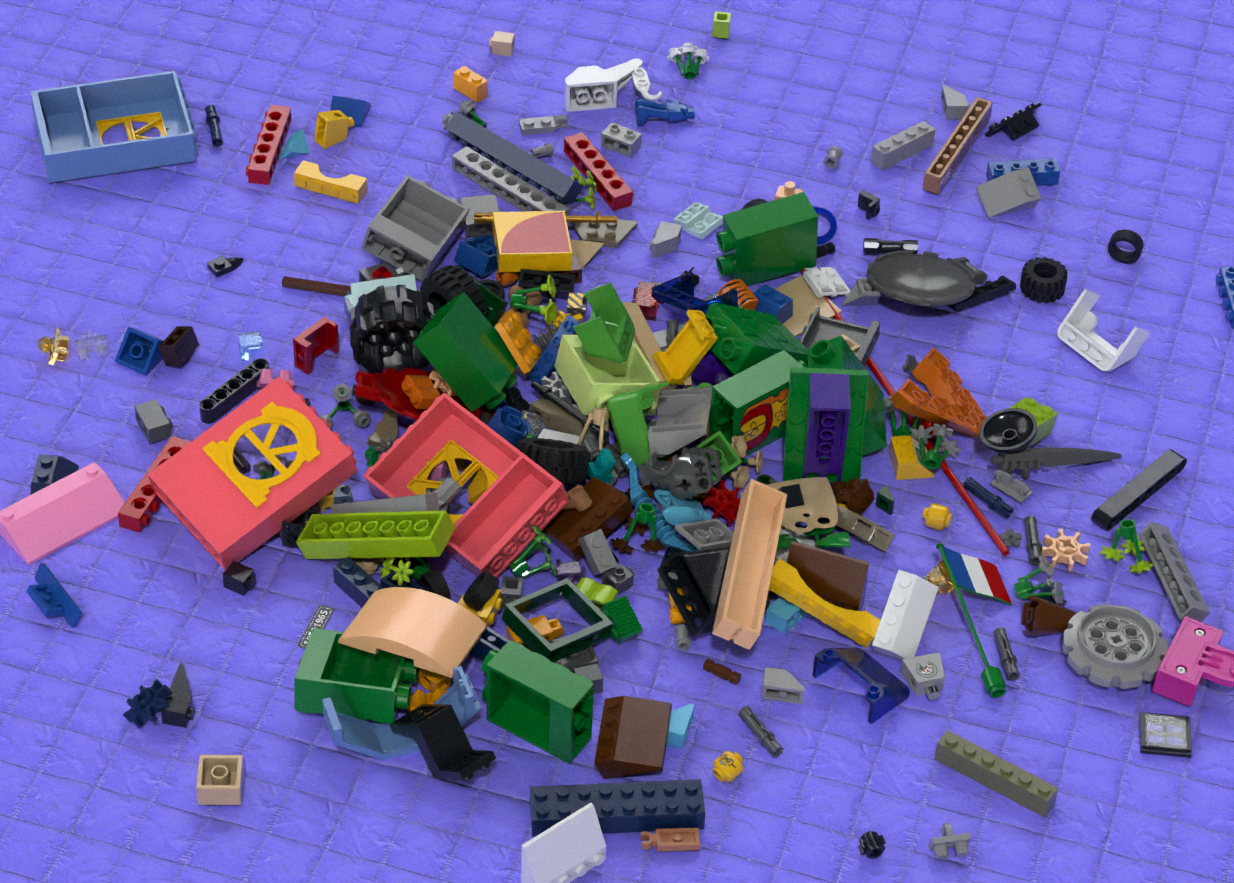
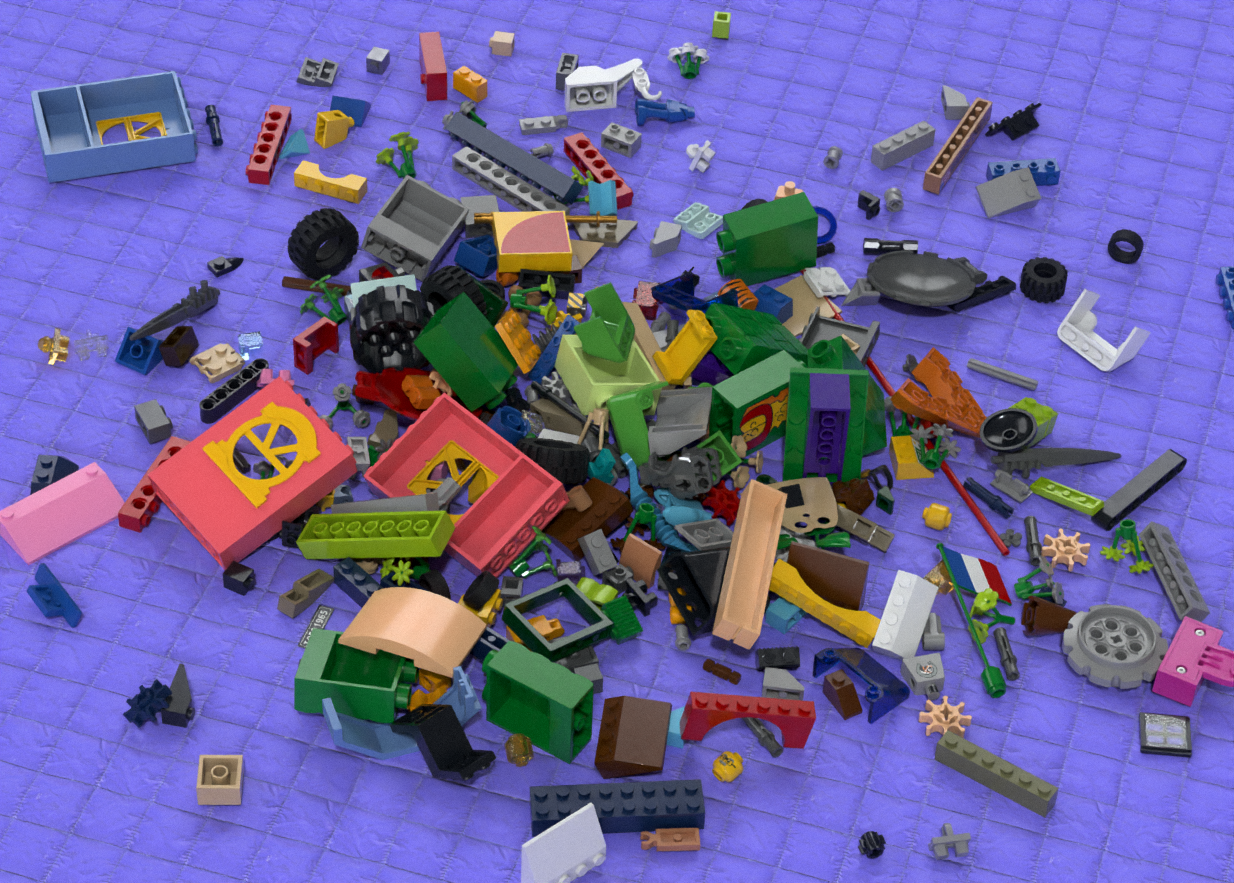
none -> dark grey piece [130,280,220,341]
none -> tan plate [189,343,245,383]
none -> dark tan slope [277,569,334,618]
none -> black tyre [288,208,359,280]
none -> dark grey slope [297,57,339,87]
none -> plant [300,275,347,326]
none -> light grey hinge [346,437,370,479]
none -> brick [366,47,390,75]
none -> plant [376,132,419,179]
none -> brick [419,32,447,101]
none -> clear yellow head [504,734,534,767]
none -> light grey pin [524,385,539,404]
none -> dark grey brick [556,53,579,91]
none -> medium azure panel [588,180,617,216]
none -> nougat slope [619,533,662,589]
none -> black hips [622,578,658,617]
none -> light grey pin [650,312,671,333]
none -> red arch [679,692,816,749]
none -> white hips [686,140,716,173]
none -> black brick [755,646,800,670]
none -> reddish brown slope [823,669,862,720]
none -> black piece [860,465,893,490]
none -> light grey wheel [884,188,904,212]
none -> light nougat gear [918,696,972,738]
none -> light grey piece [922,613,945,650]
none -> light grey axle [967,358,1038,391]
none -> lime plant [968,588,1015,644]
none -> lime tile [1029,477,1104,516]

